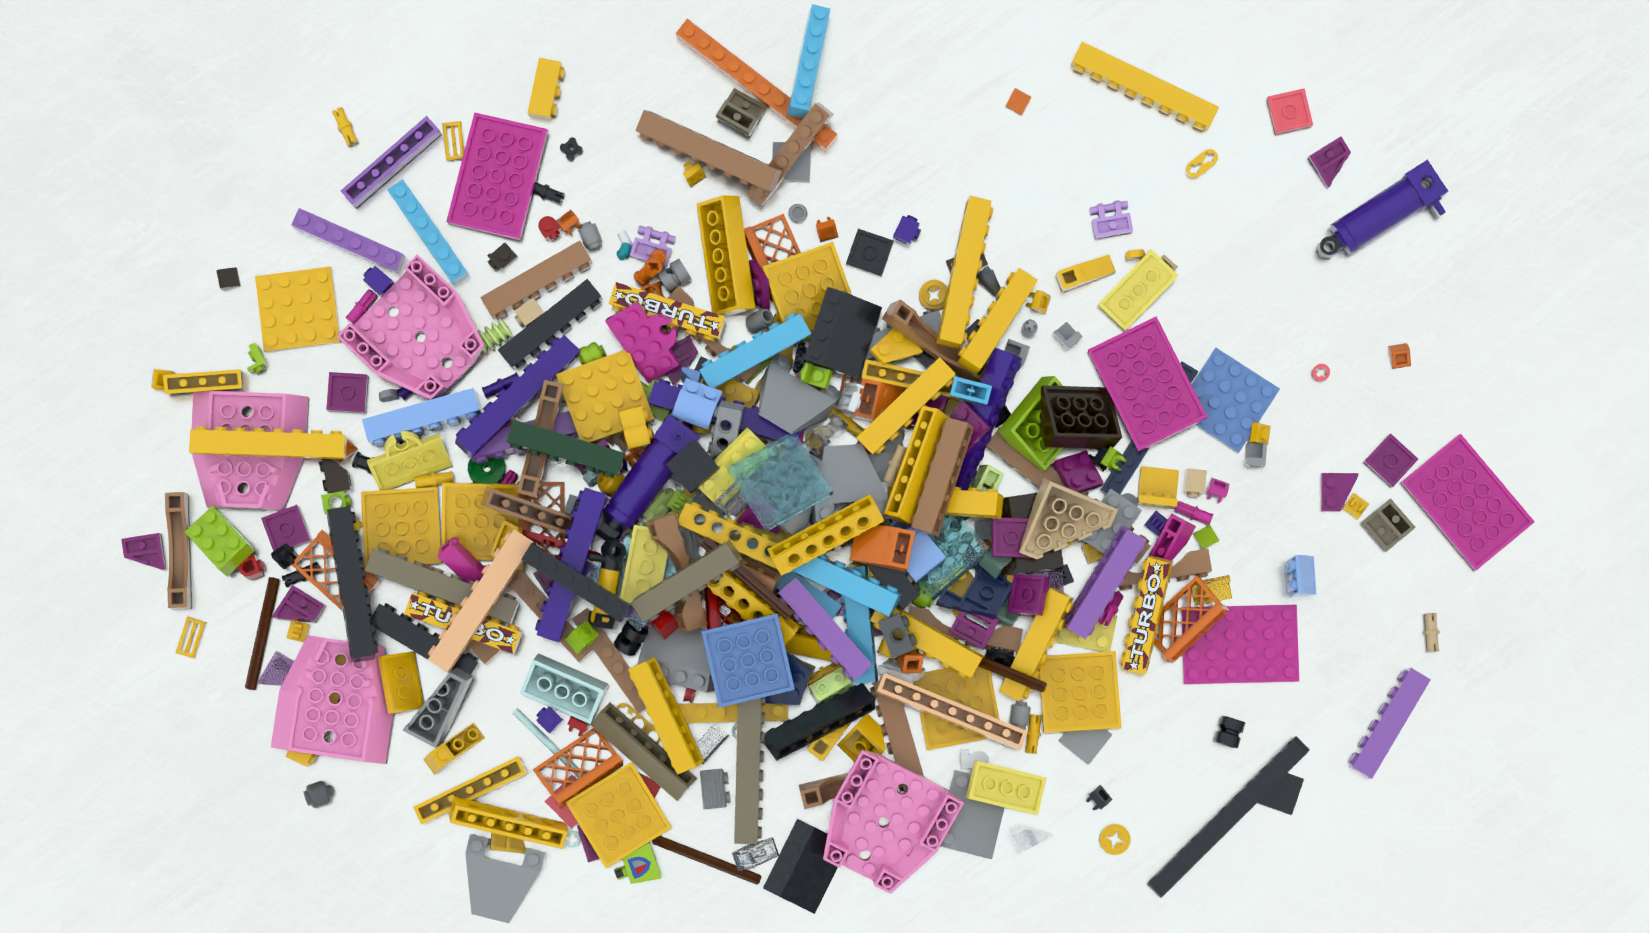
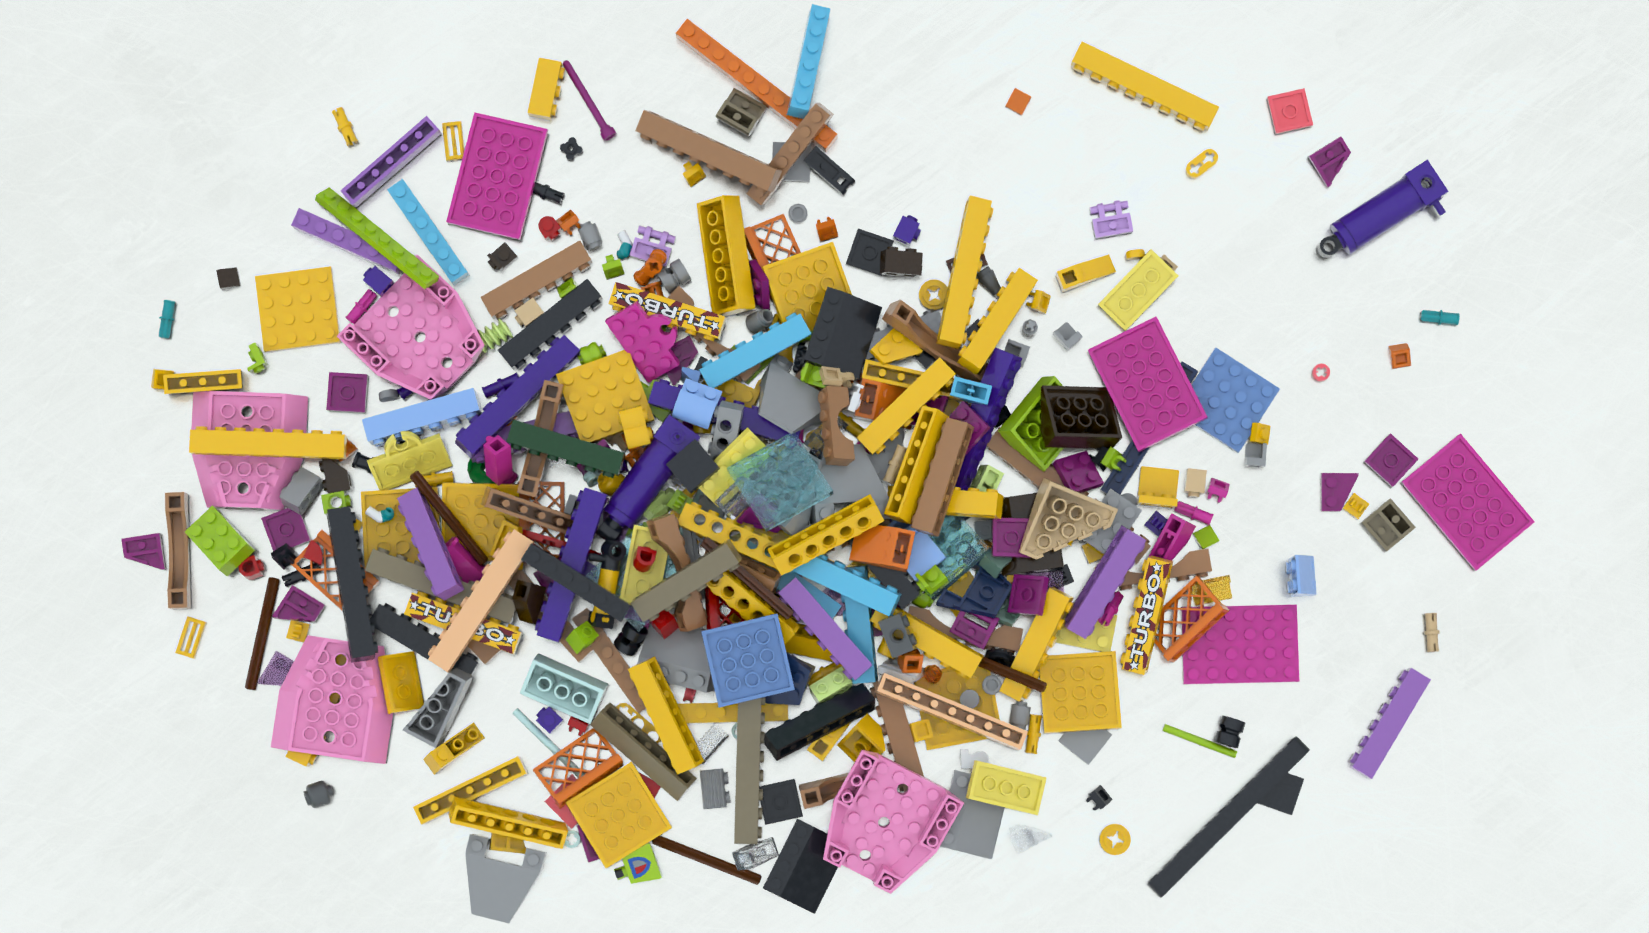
none -> teal axle [159,300,176,339]
none -> light grey brick [279,467,323,515]
none -> red tile [303,540,323,565]
none -> lime plate [315,187,439,289]
none -> arm [365,506,394,523]
none -> medium lavender brick [397,487,464,601]
none -> reddish brown axle [410,471,488,565]
none -> dark pink brick [483,435,513,486]
none -> dark brown slope [512,579,546,625]
none -> lime slope [557,278,578,298]
none -> magenta piece [563,60,617,141]
none -> lime tile [602,254,625,279]
none -> red plate [633,546,657,572]
none -> black tile [759,779,803,825]
none -> black plate [803,146,855,196]
none -> medium nougat arch [818,385,855,466]
none -> tan plate [820,366,855,388]
none -> dark brown brick [880,247,923,278]
none -> yellow tile [909,718,934,743]
none -> lime bracket [915,564,949,595]
none -> clear orange plate [923,665,942,684]
none -> light grey tile [960,690,979,709]
none -> light grey tile [982,675,1002,695]
none -> lime bar [1162,724,1237,758]
none -> teal axle [1420,310,1460,325]

